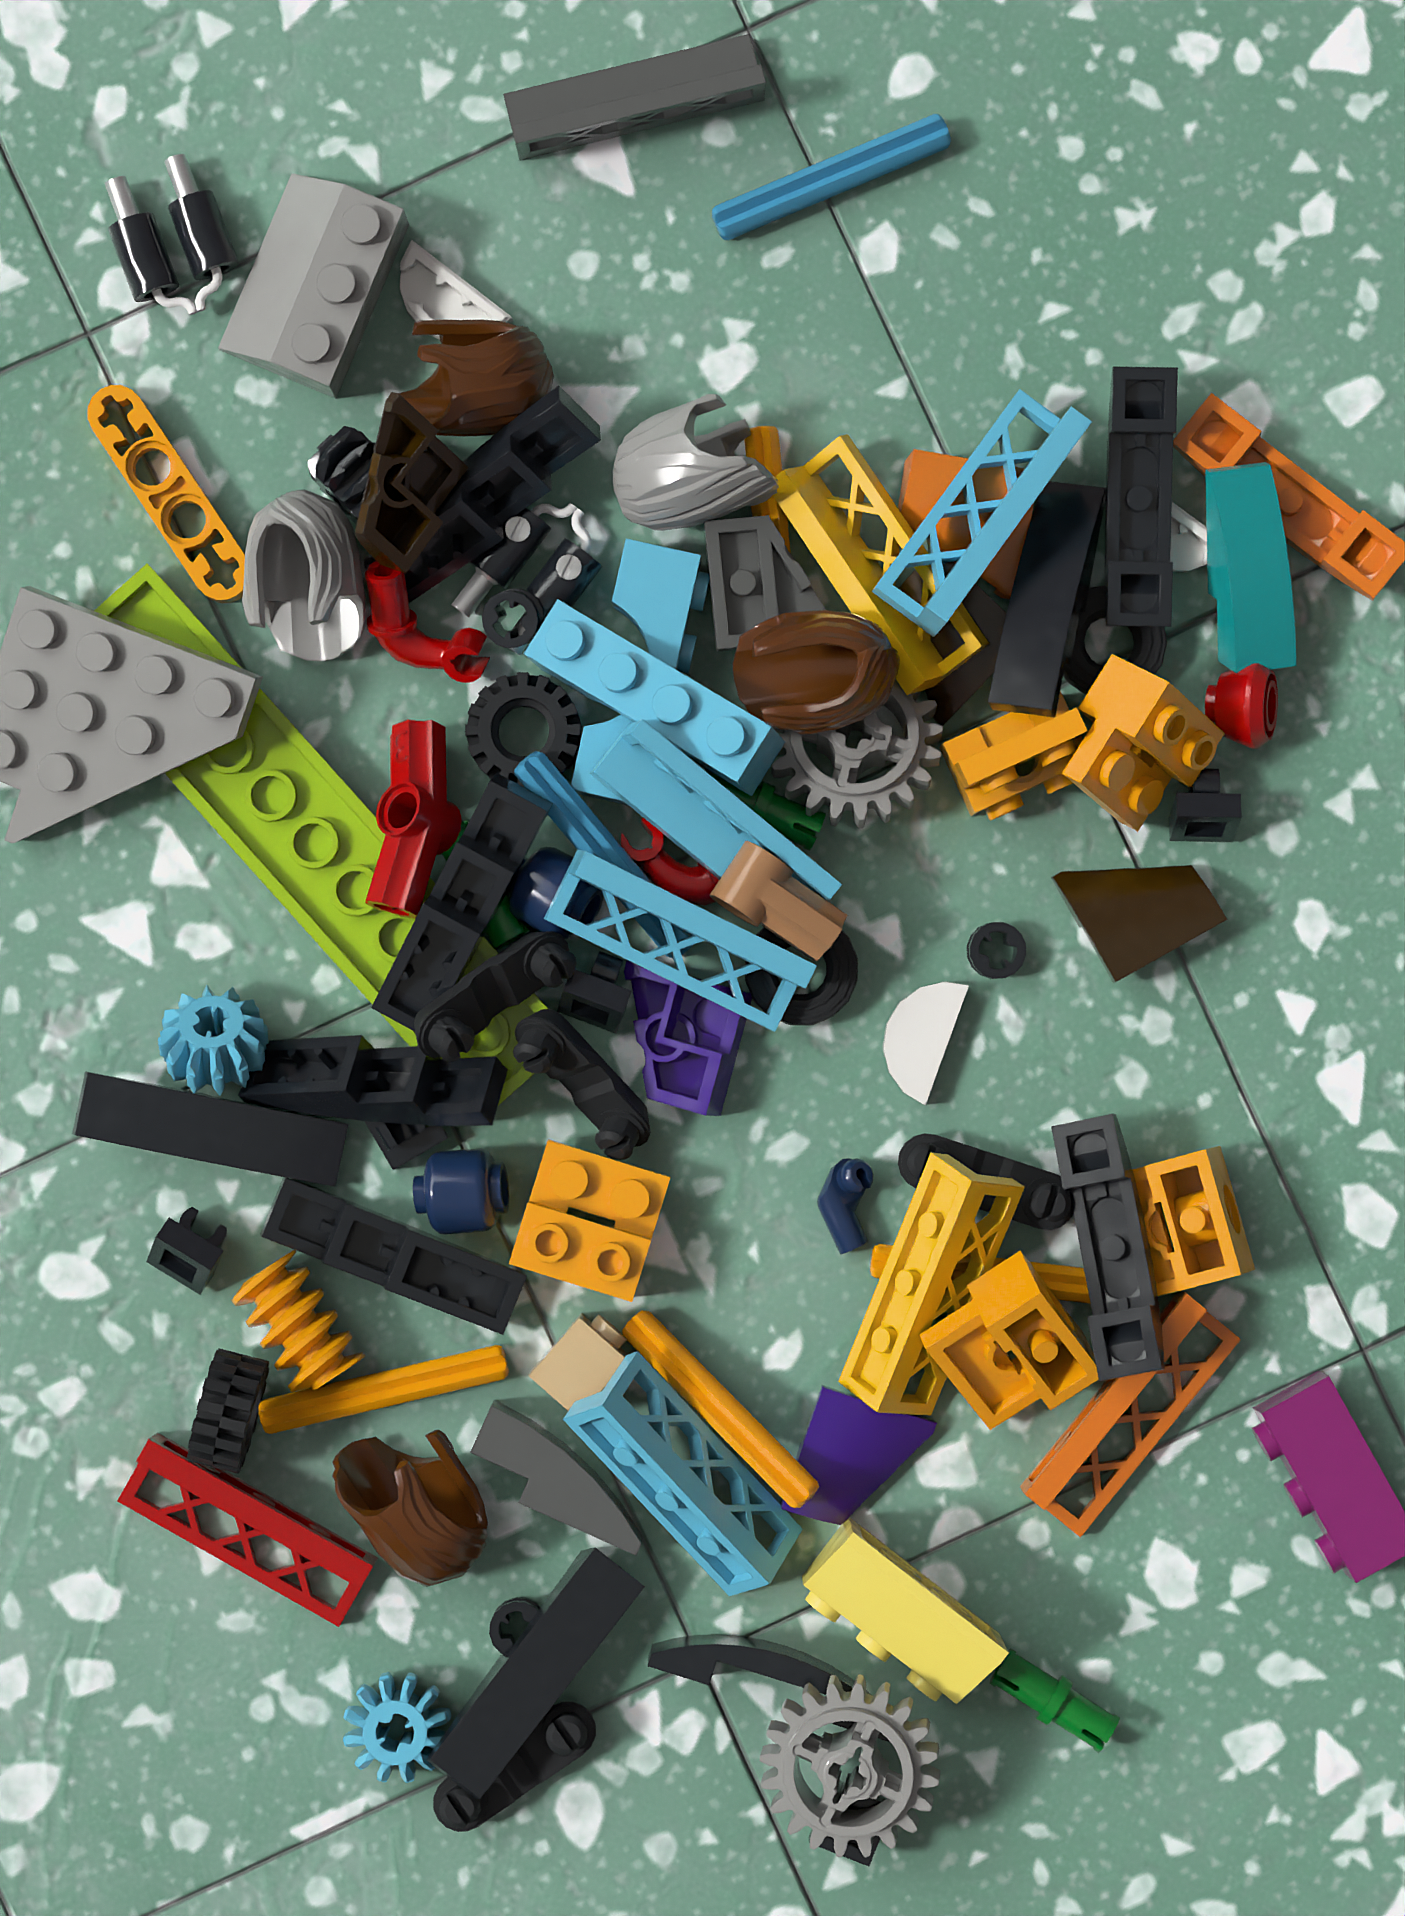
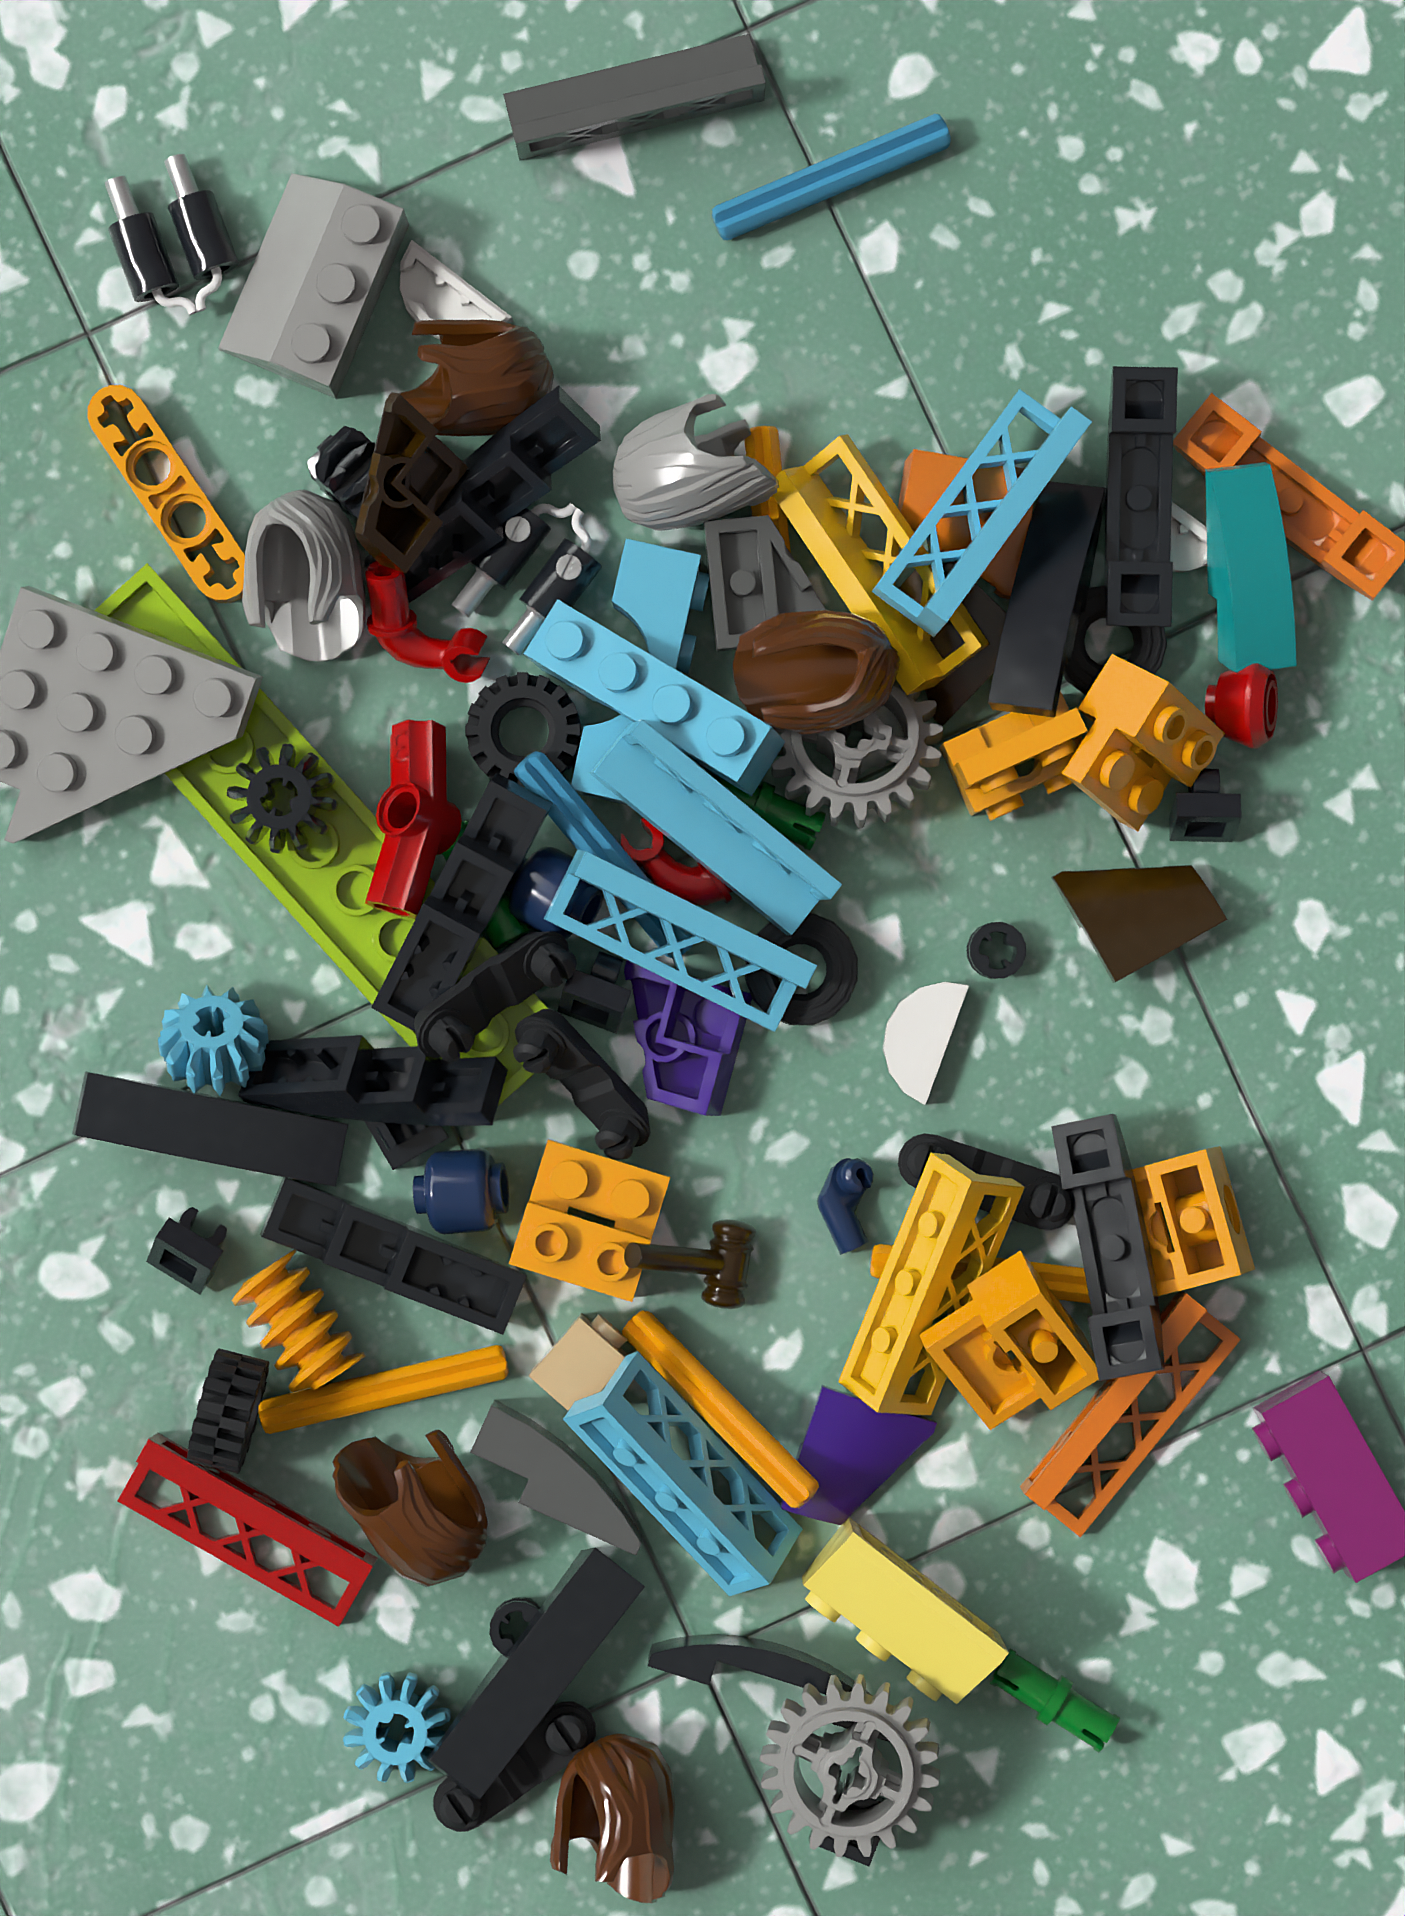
black bush [482,588,545,648] -> none
medium nougat piece [710,841,848,961] -> none
none -> black gear [227,743,338,854]
none -> reddish brown hair [550,1733,675,1903]
none -> dark brown piece [624,1219,756,1309]

